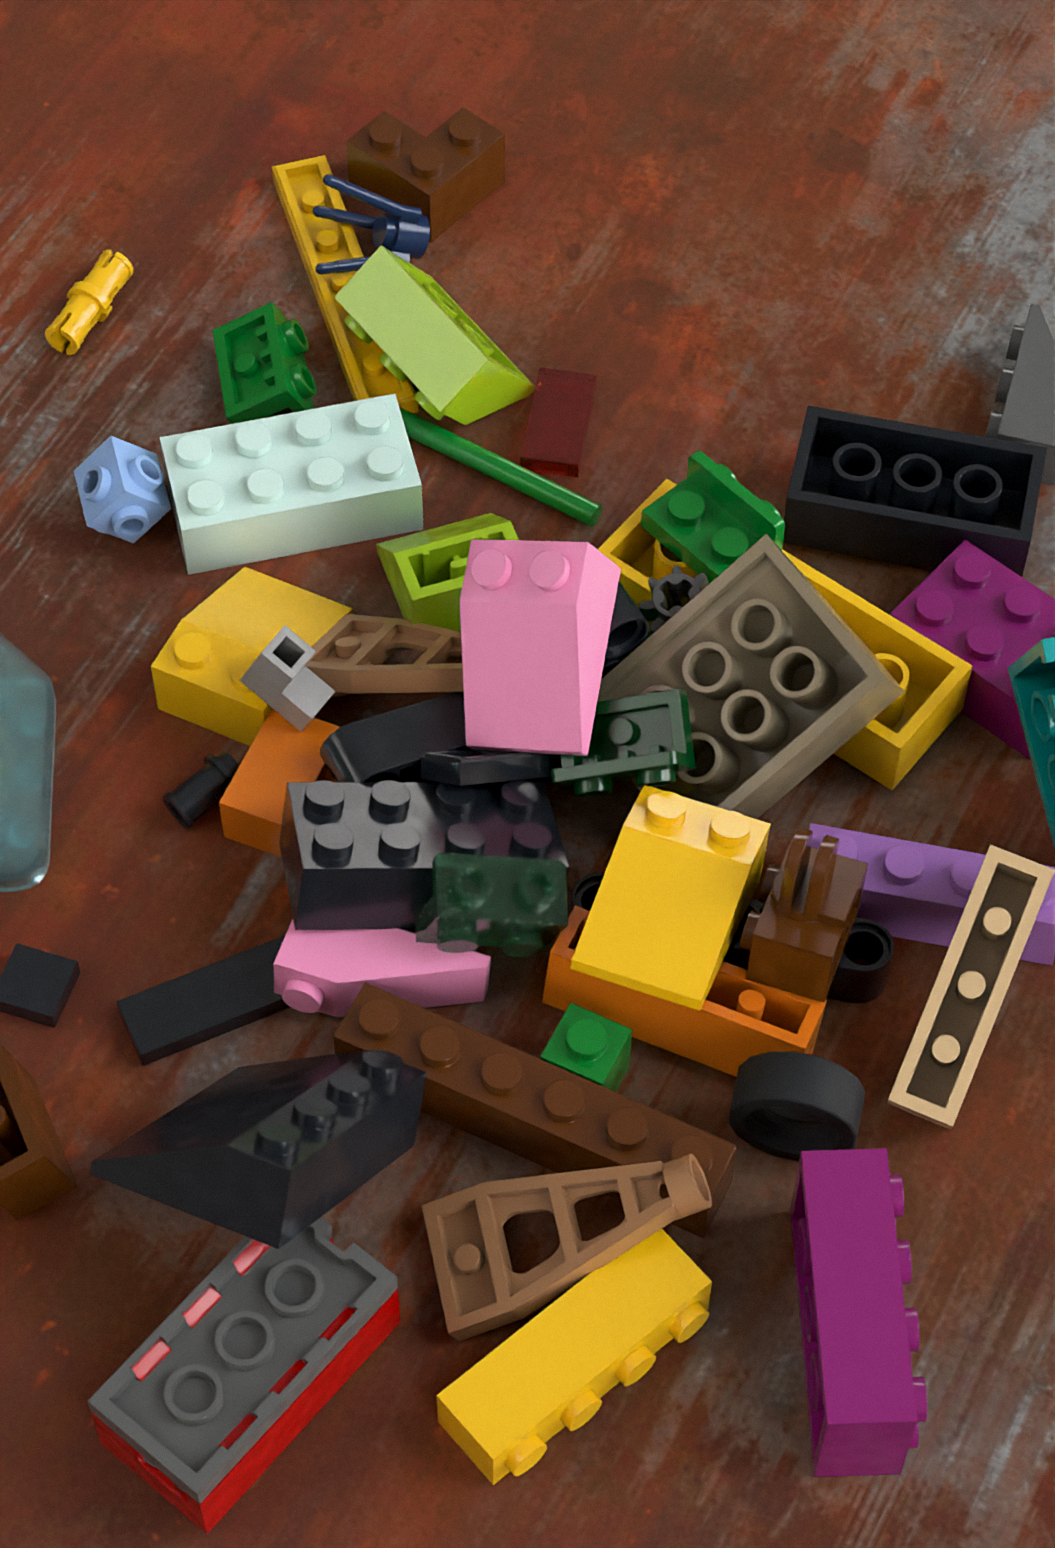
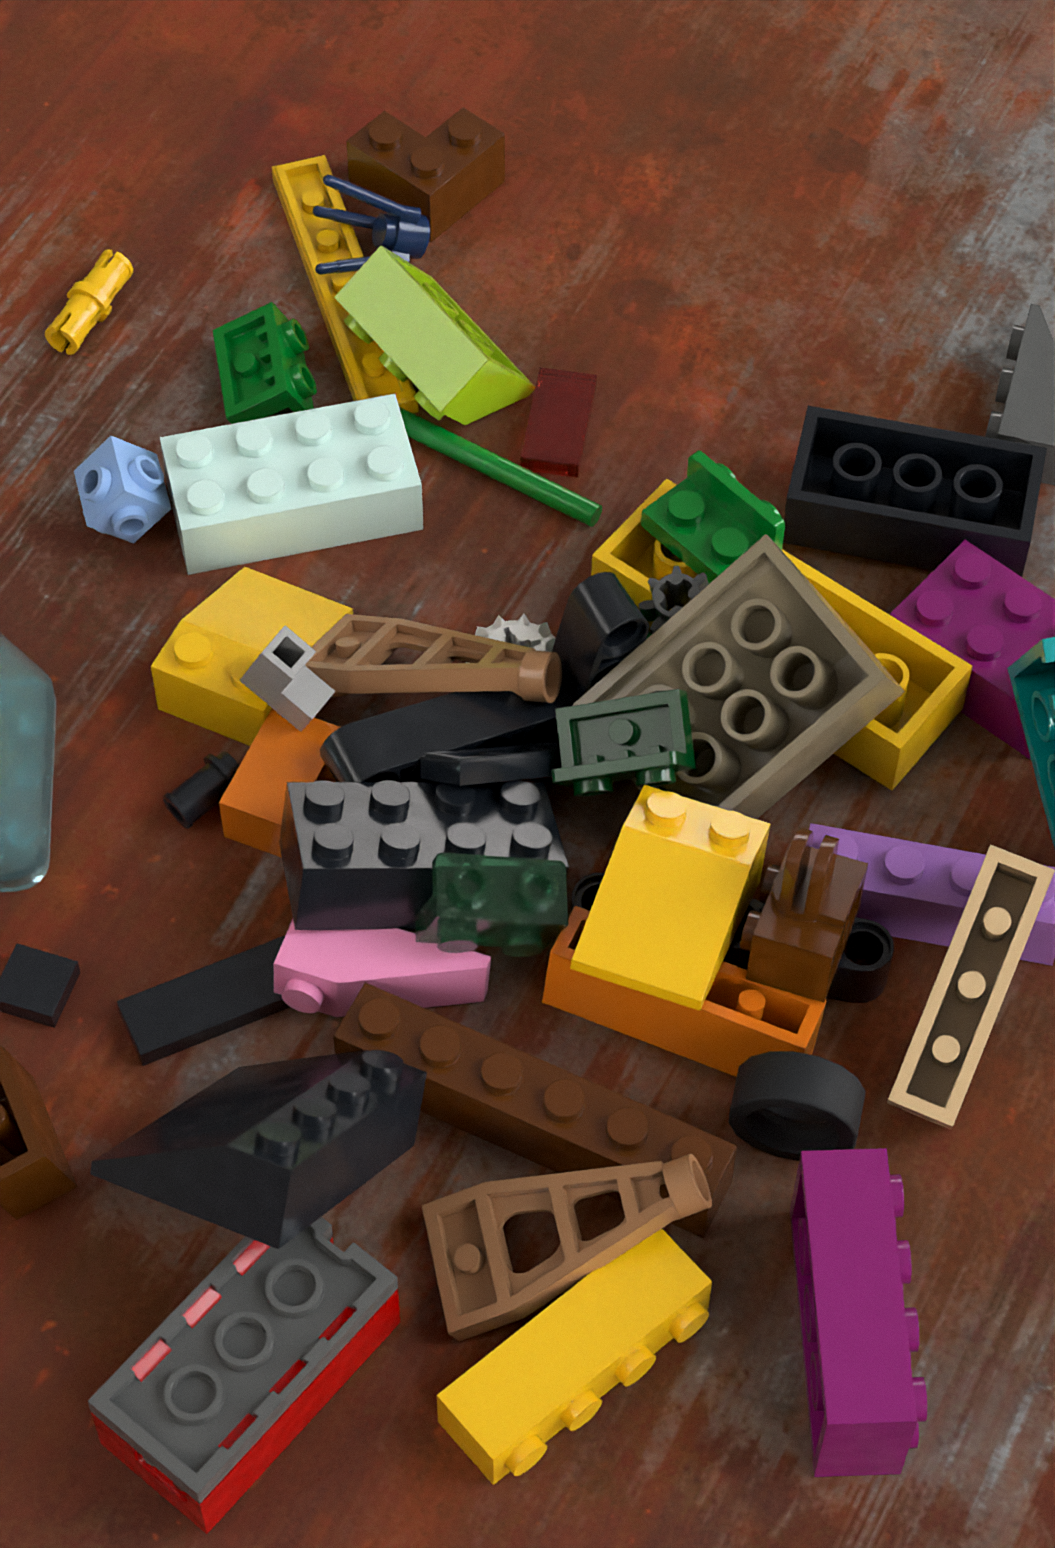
lime slope [376,513,519,632] -> none
bright pink slope [460,539,621,756] -> none
green brick [540,1003,632,1092] -> none

